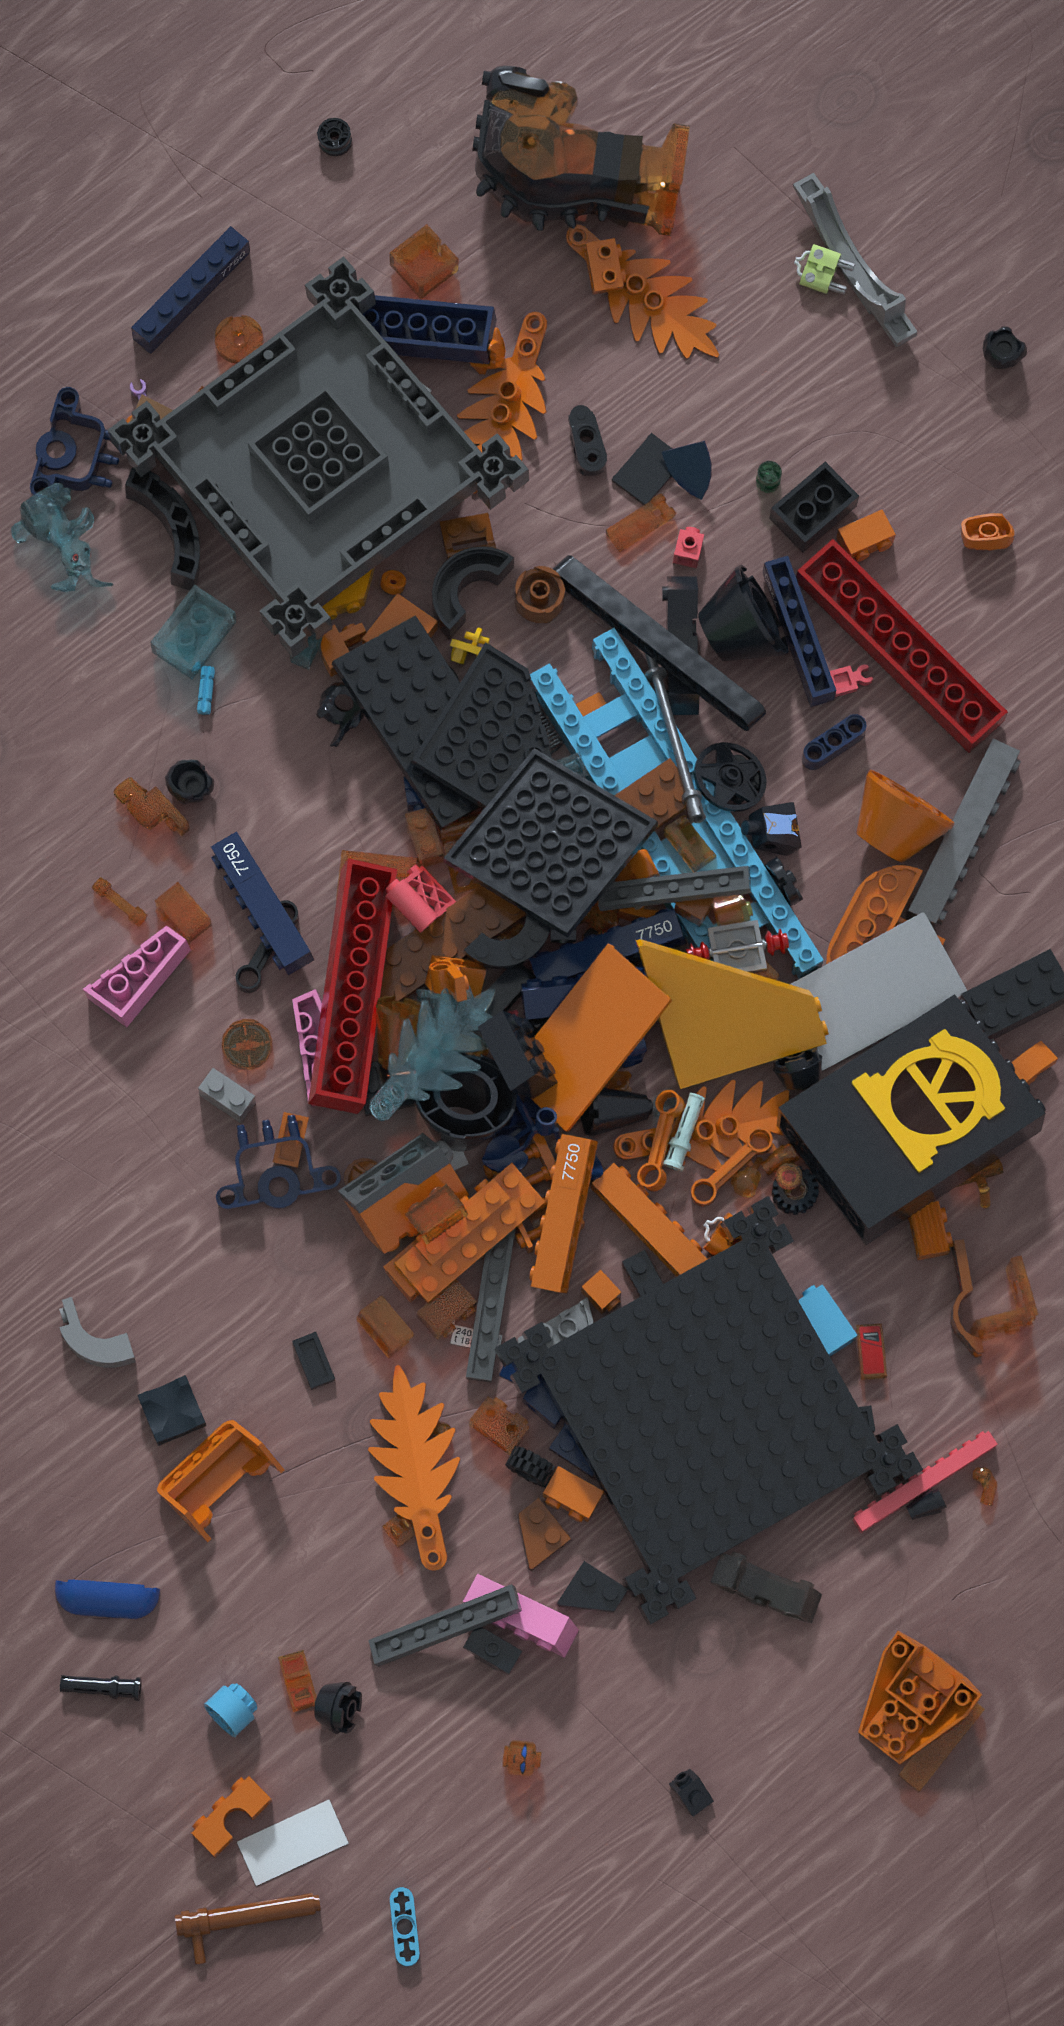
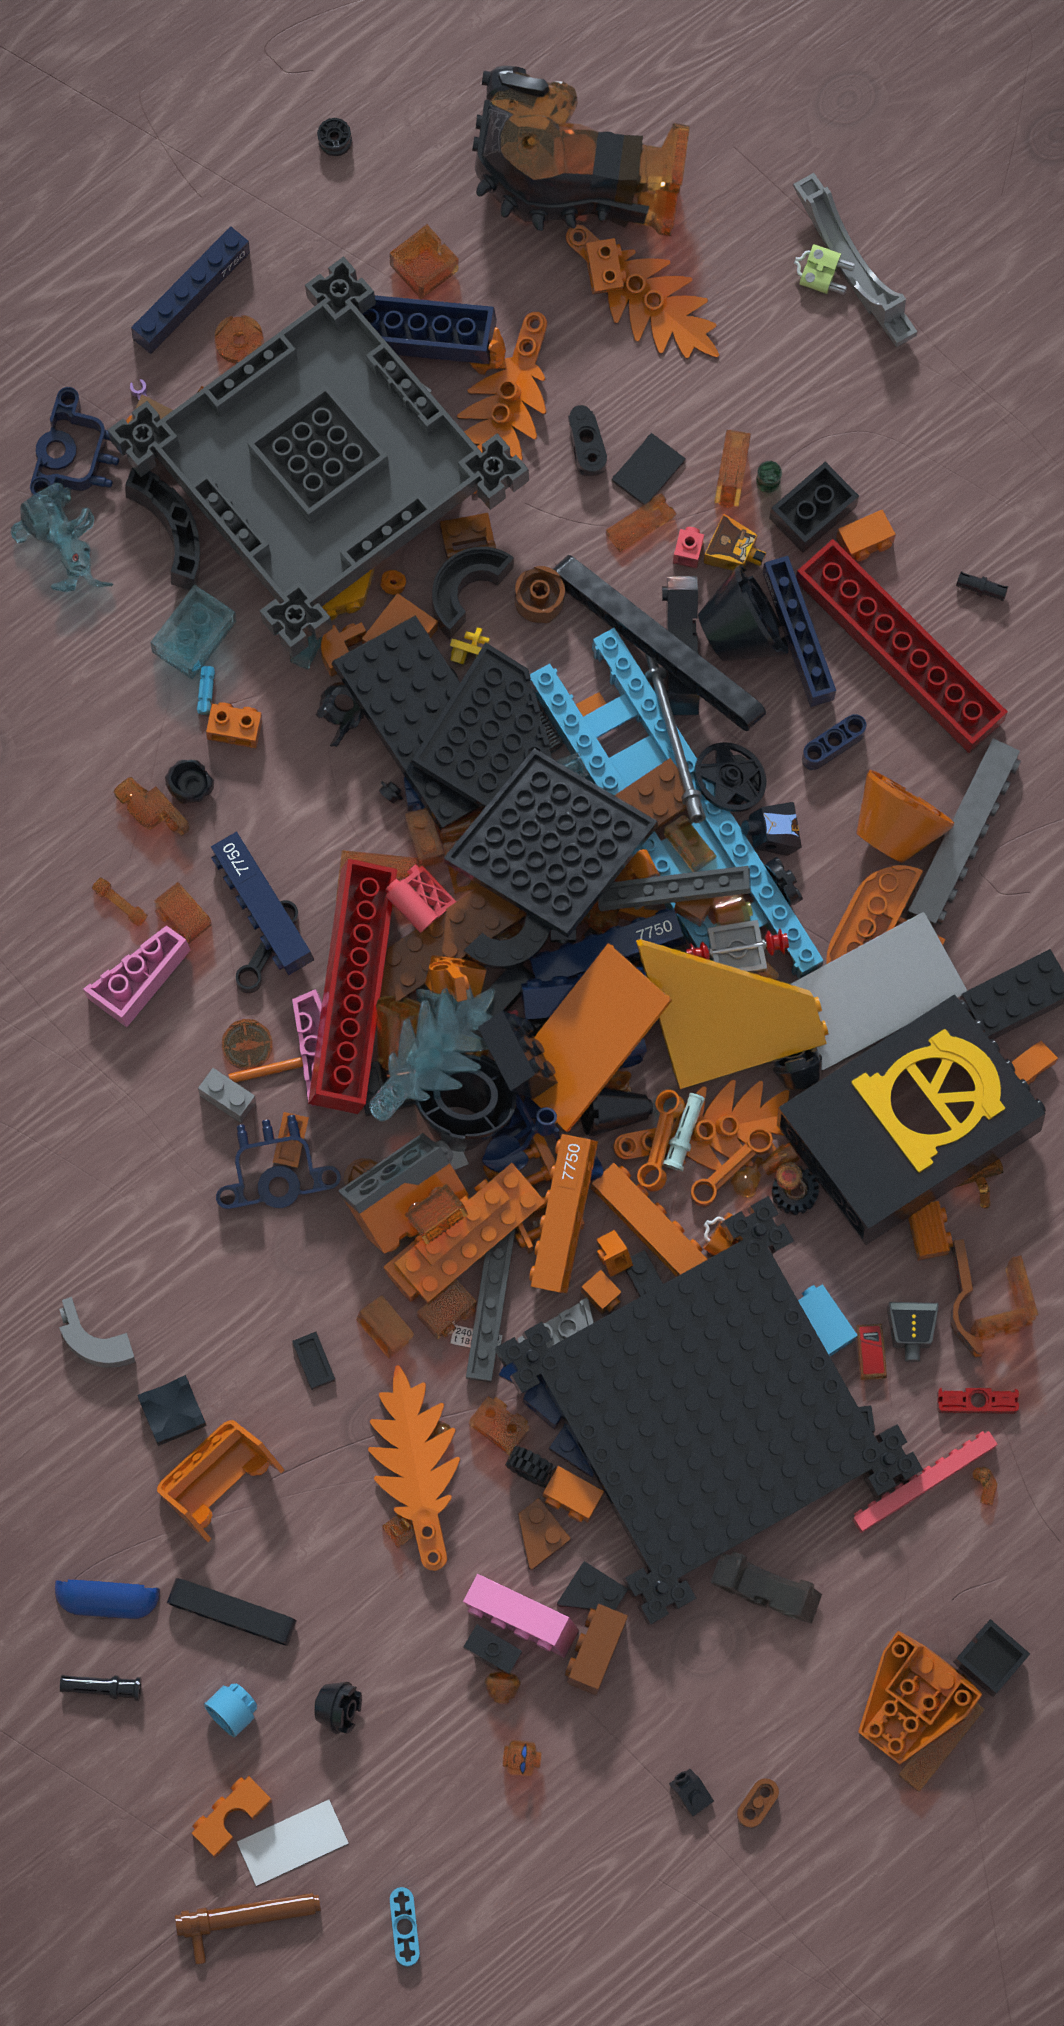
clear orange slope [278,1650,317,1712] -> none
dark grey plate [368,1584,522,1667] -> none
dark blue shield [661,441,712,500] -> none
coral plate [830,664,873,697] -> none
black cone [906,1489,947,1520] -> none
orange piece [961,513,1015,551] -> none
black hair [983,326,1027,369] -> none
none -> black beam [167,1578,297,1646]
none -> orange brick [206,702,262,748]
none -> orange bar [228,1057,303,1083]
none -> black plate [379,781,403,804]
none -> clear orange cone [485,1672,521,1704]
none -> dark orange brick [565,1604,628,1696]
none -> orange brick [596,1230,633,1277]
none -> torso [703,514,766,571]
none -> clear orange brick [714,430,751,508]
none -> dark orange plate [737,1778,779,1828]
none -> torso [887,1302,938,1362]
none -> red piece [937,1388,1019,1414]
none -> black piece [953,1619,1030,1697]
none -> black pin [956,571,1008,601]

